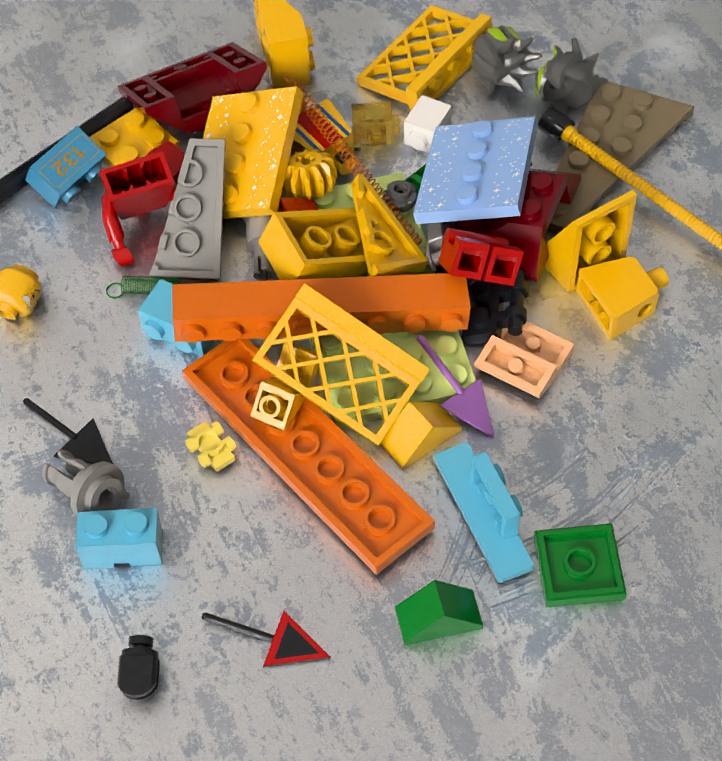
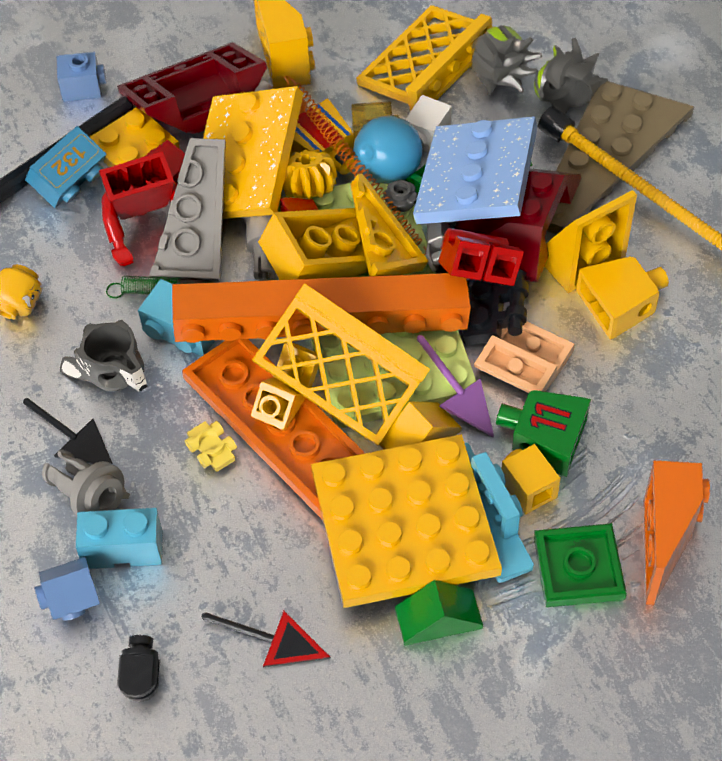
none -> medium blue brick [34,557,100,620]
none -> medium blue brick [57,52,106,102]
none -> dark grey piece [59,320,148,392]
none -> yellow plate [311,434,502,608]
none -> dark azure piece [353,115,423,184]
none -> green torso [496,390,591,477]
none -> yellow brick [501,444,561,515]
none -> orange slope [644,460,710,605]

